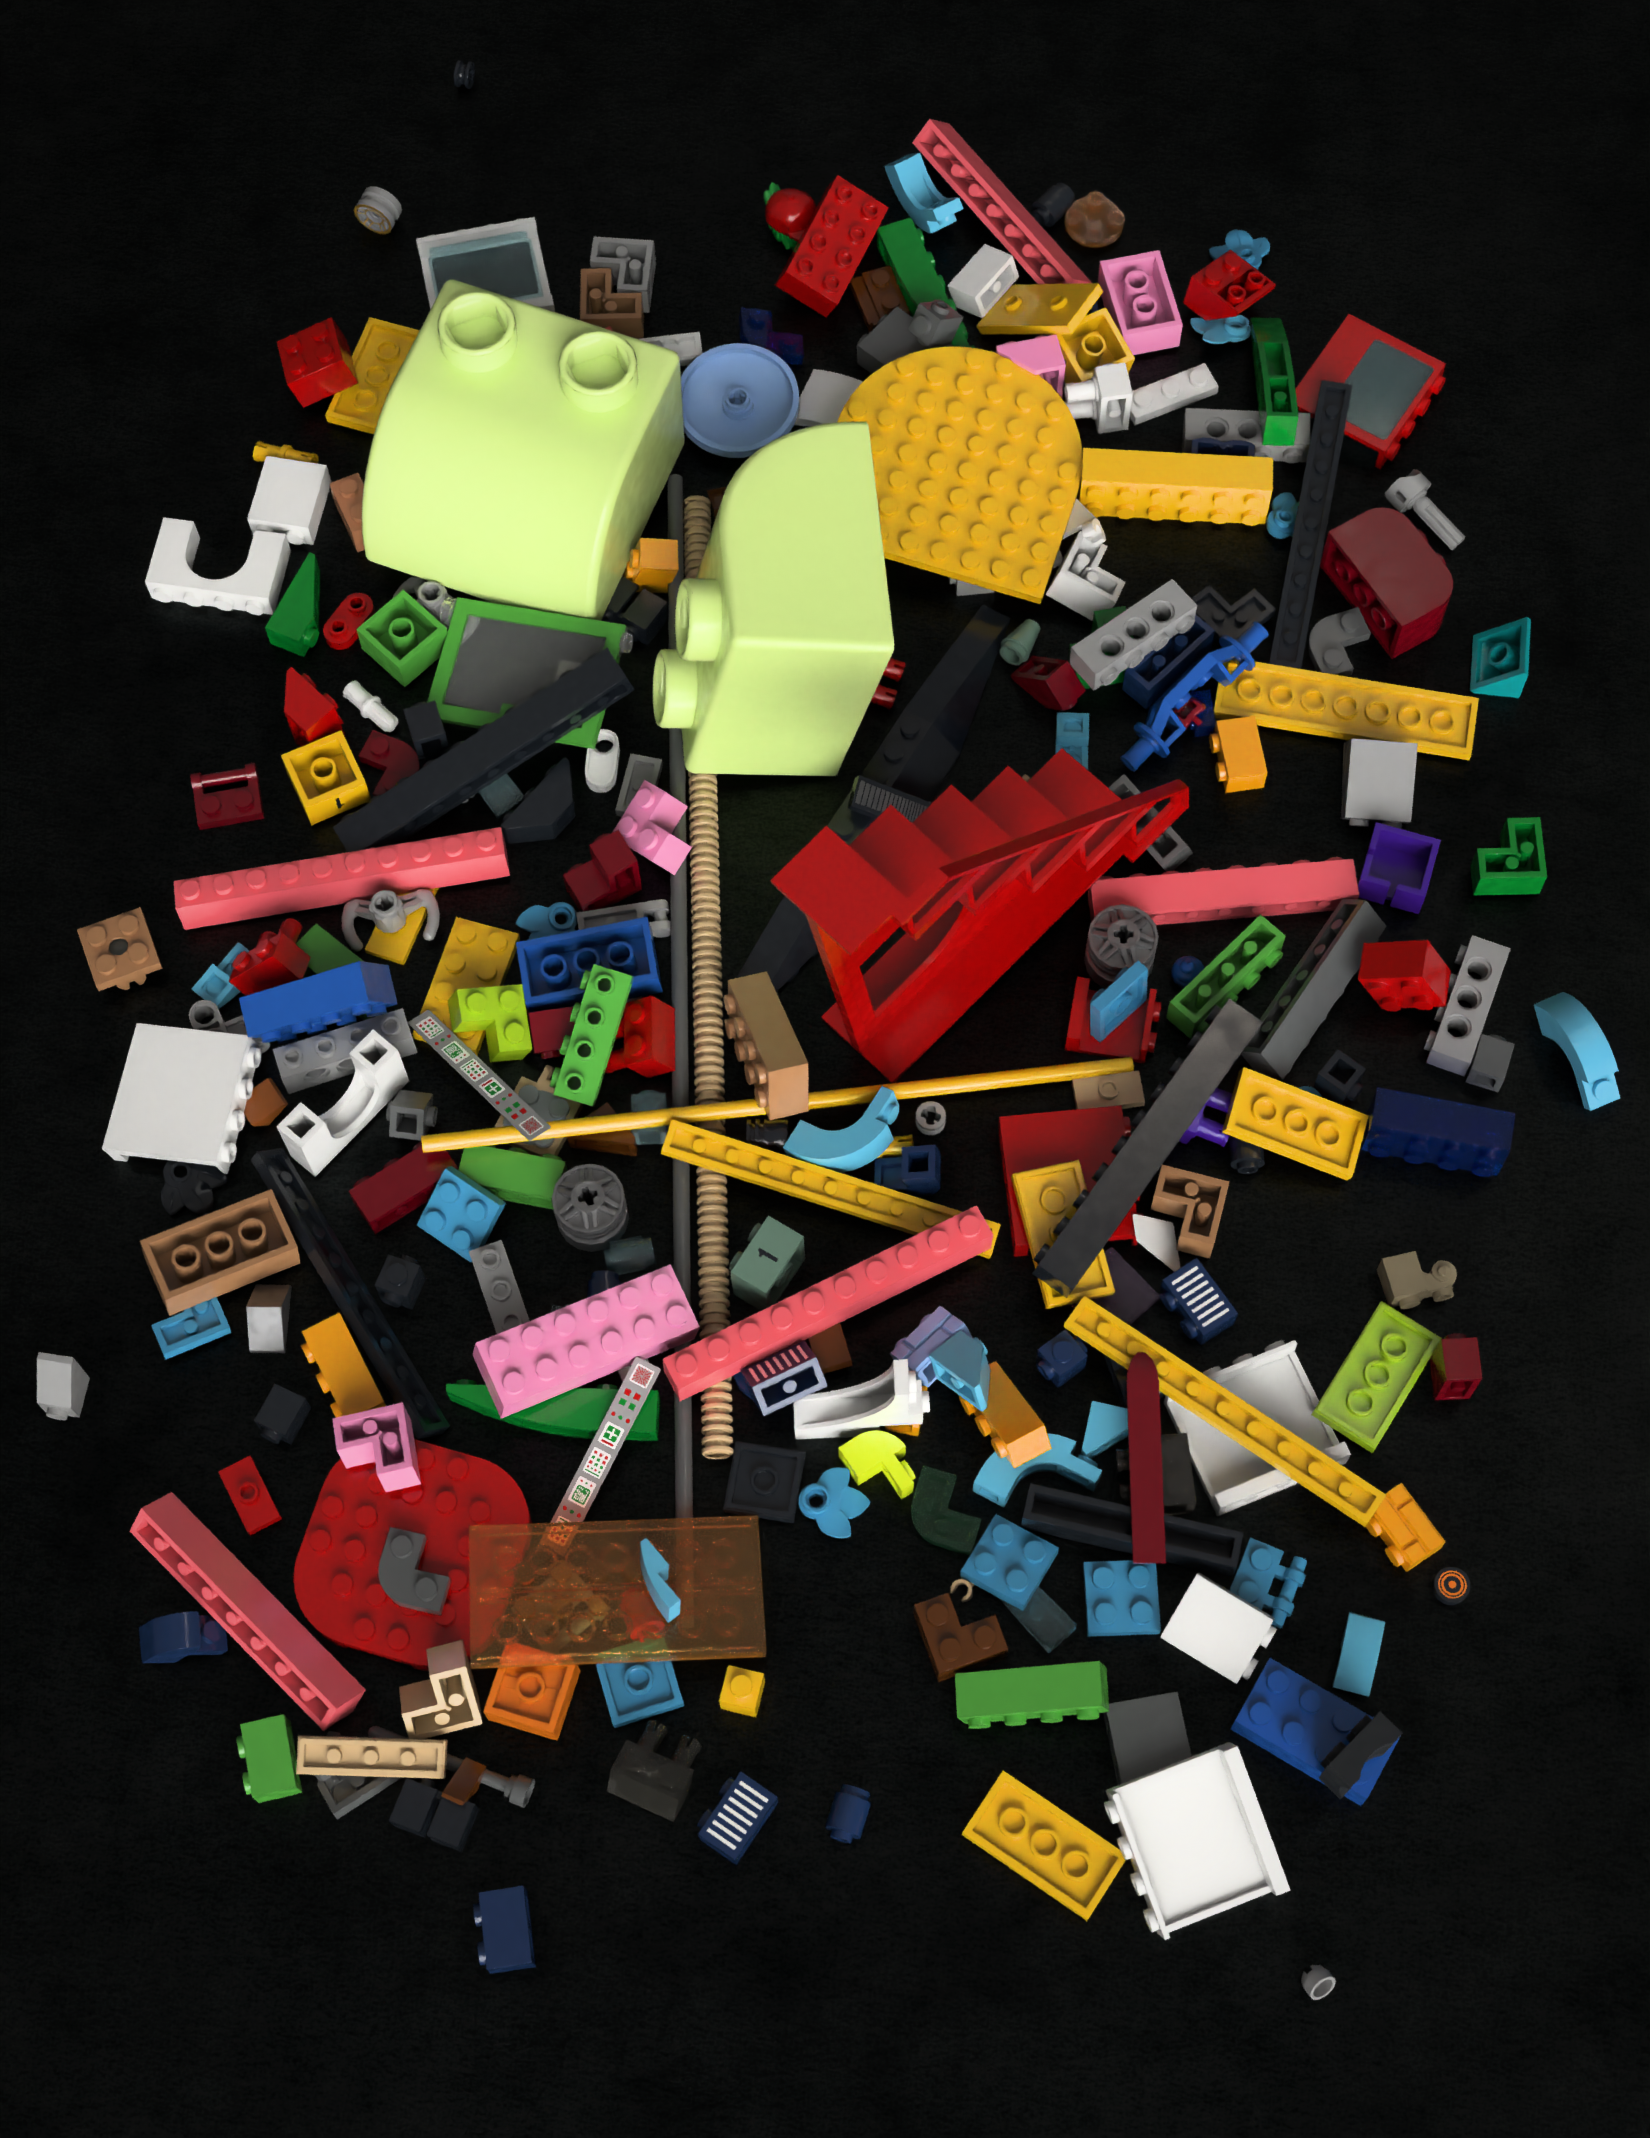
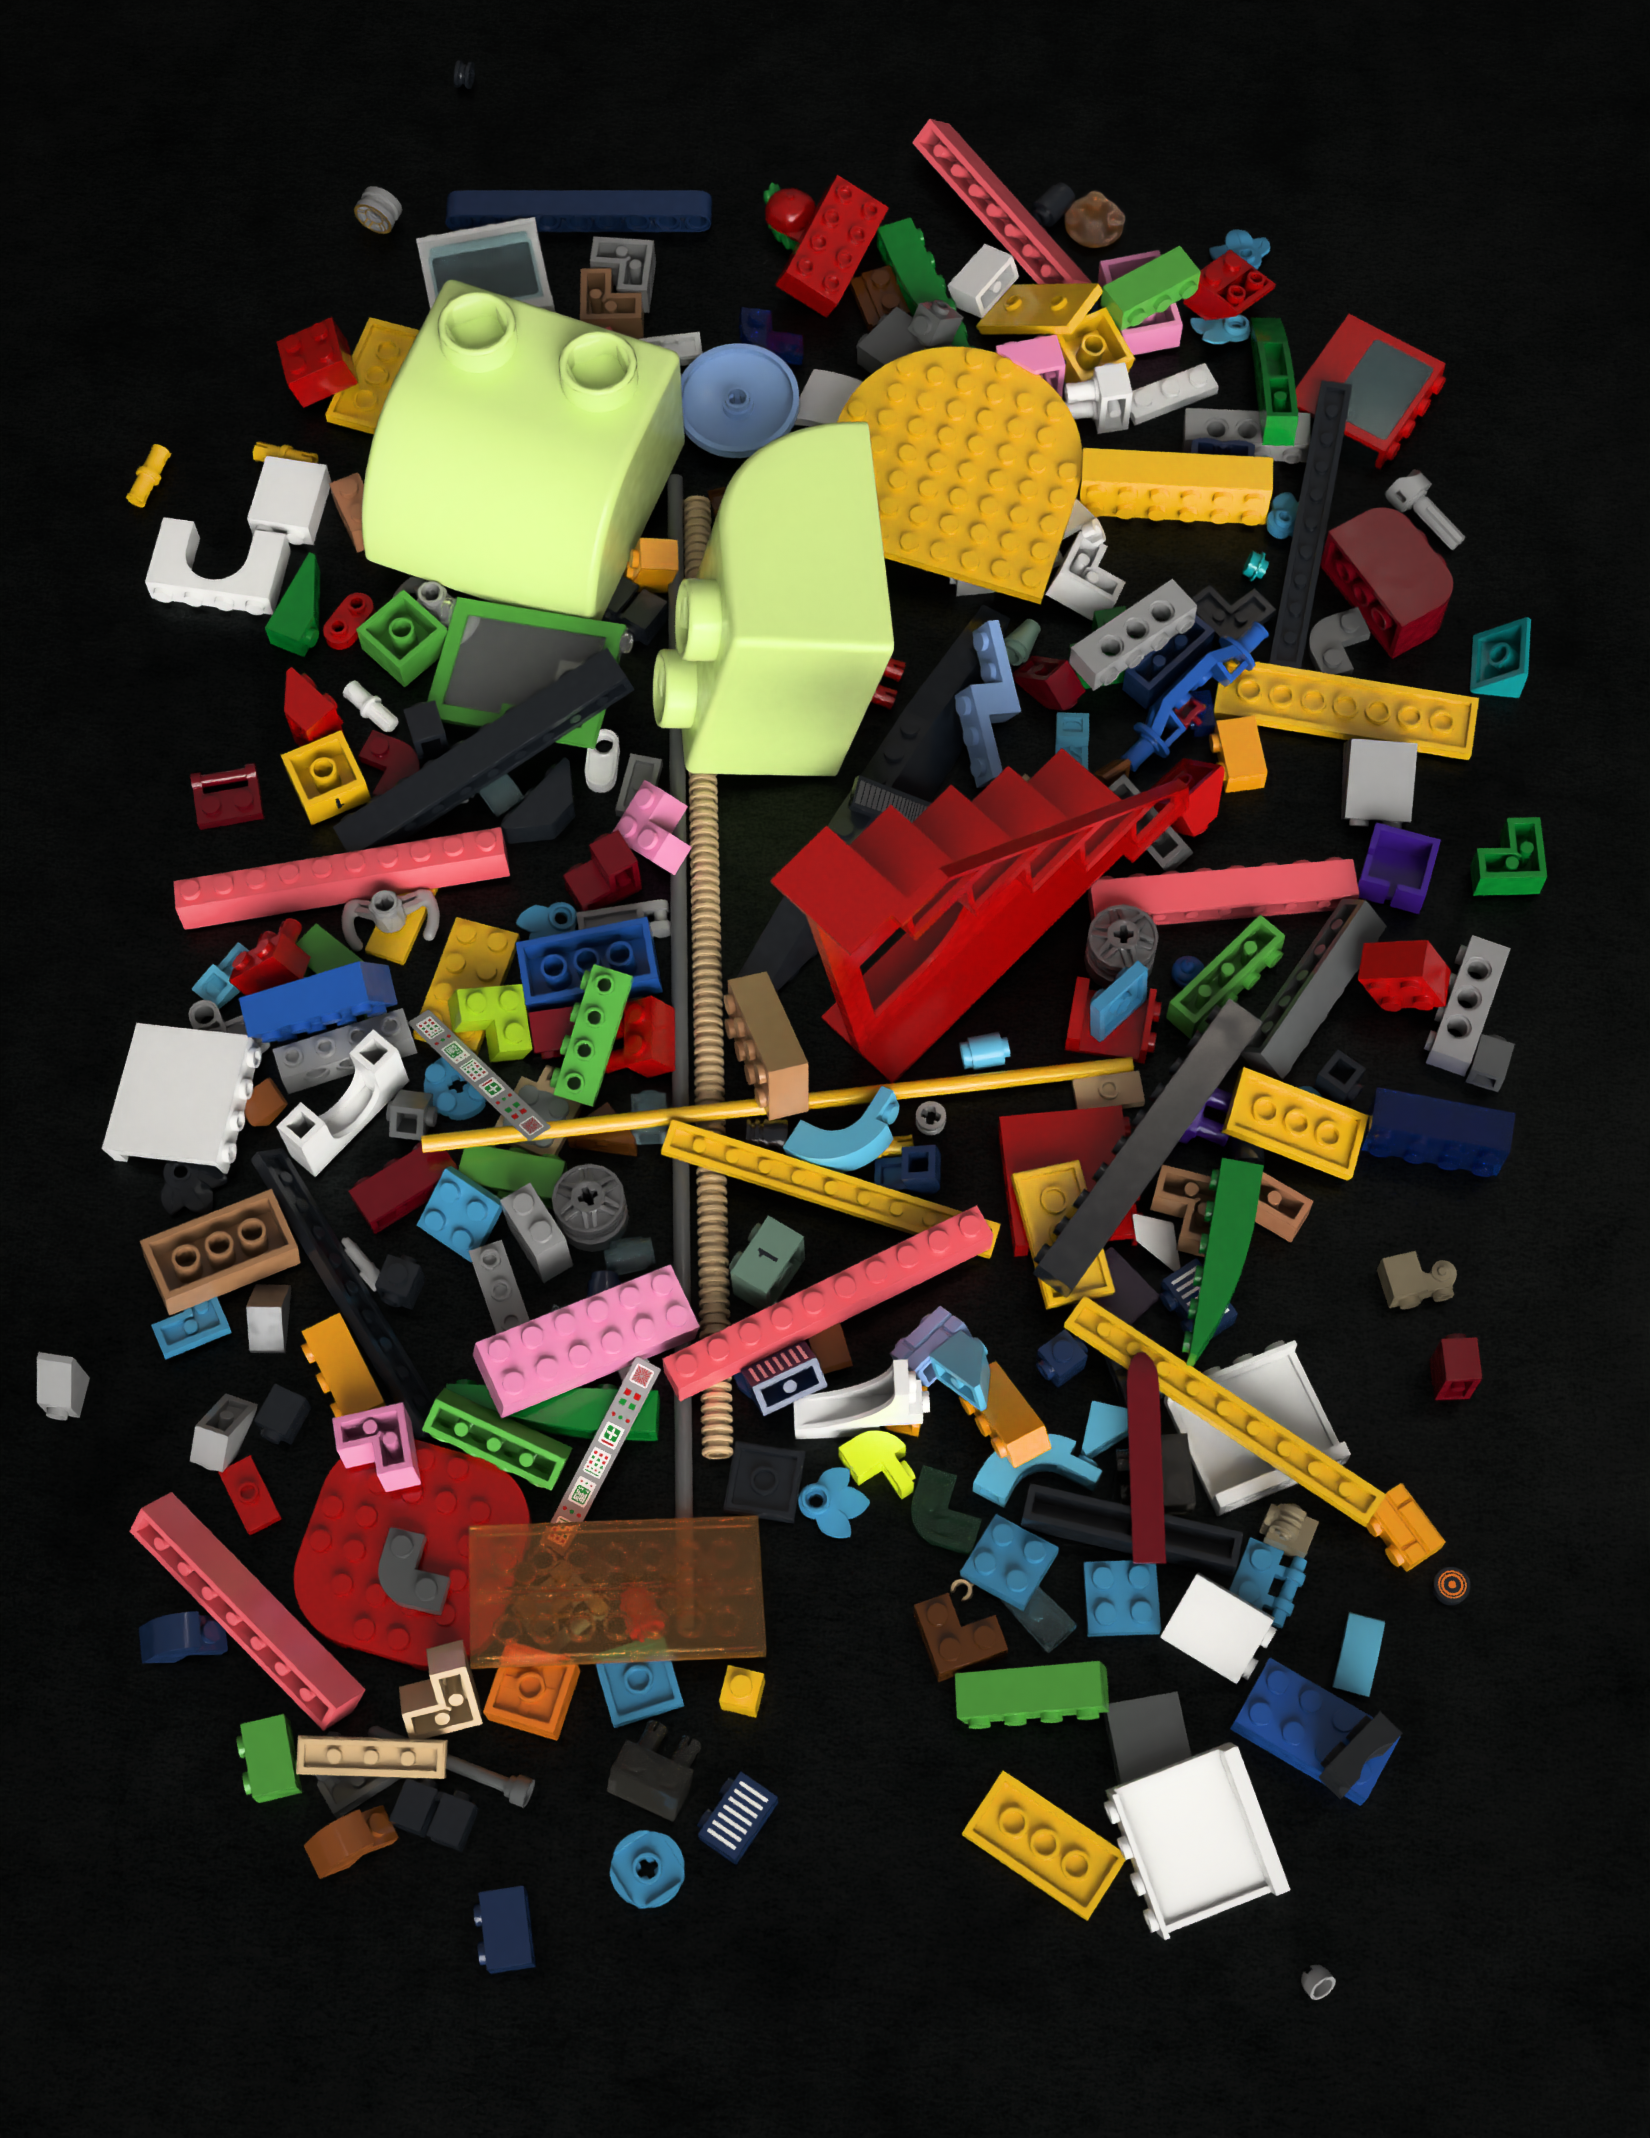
medium nougat piece [77,907,162,991] -> none
reddish brown piece [441,1757,487,1806] -> none
medium azure slope [640,1538,681,1623] -> none
dark blue brick [825,1784,871,1844] -> none
medium azure arch [884,153,963,233] -> none
lime tile [1311,1301,1442,1453] -> none
medium azure arch [1534,992,1620,1111] -> none
none -> yellow pin [126,444,171,507]
none -> light grey slope [190,1394,258,1472]
none -> dark orange brick [304,1805,399,1879]
none -> light grey piece [341,1237,380,1292]
none -> bright green brick [422,1388,572,1491]
none -> dark azure plate [424,1057,487,1120]
none -> dark blue beam [445,190,712,232]
none -> light grey brick [500,1183,573,1283]
none -> dark azure plate [610,1830,685,1909]
none -> light blue bracket [955,620,1021,788]
none -> medium azure brick [959,1032,1010,1071]
none -> dark orange slope [1093,758,1131,787]
none -> bright green brick [1101,246,1201,331]
none -> red slope [1149,758,1225,837]
none -> green slope [1182,1158,1264,1366]
none -> teal plate [1242,551,1269,581]
none -> nougat brick [1255,1172,1314,1242]
none -> dark tan brick [1259,1503,1319,1559]

